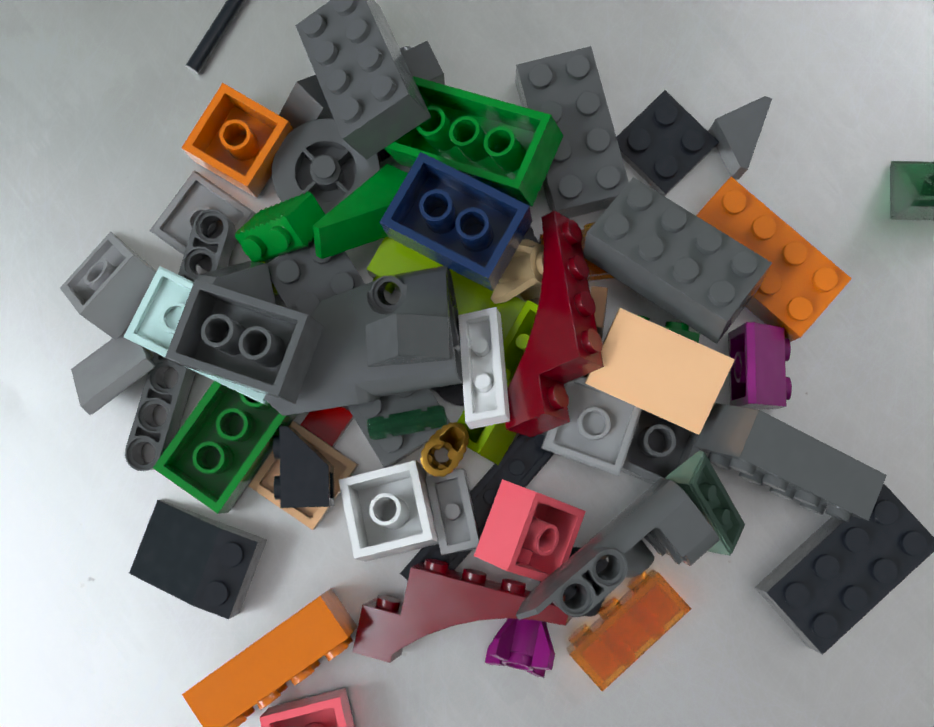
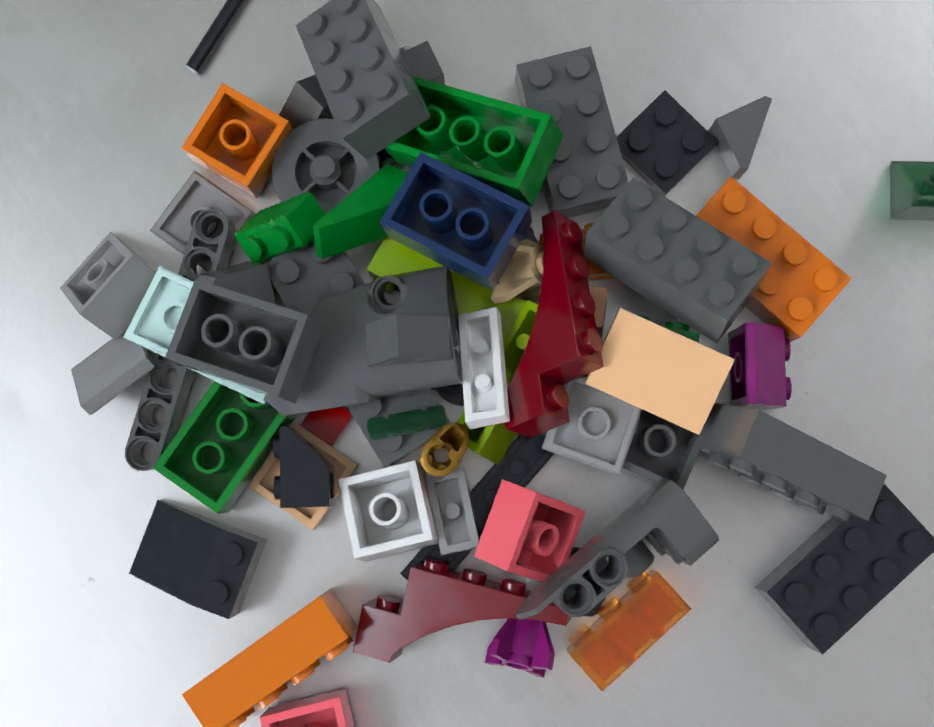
sand green slope [665,451,745,556] -> none

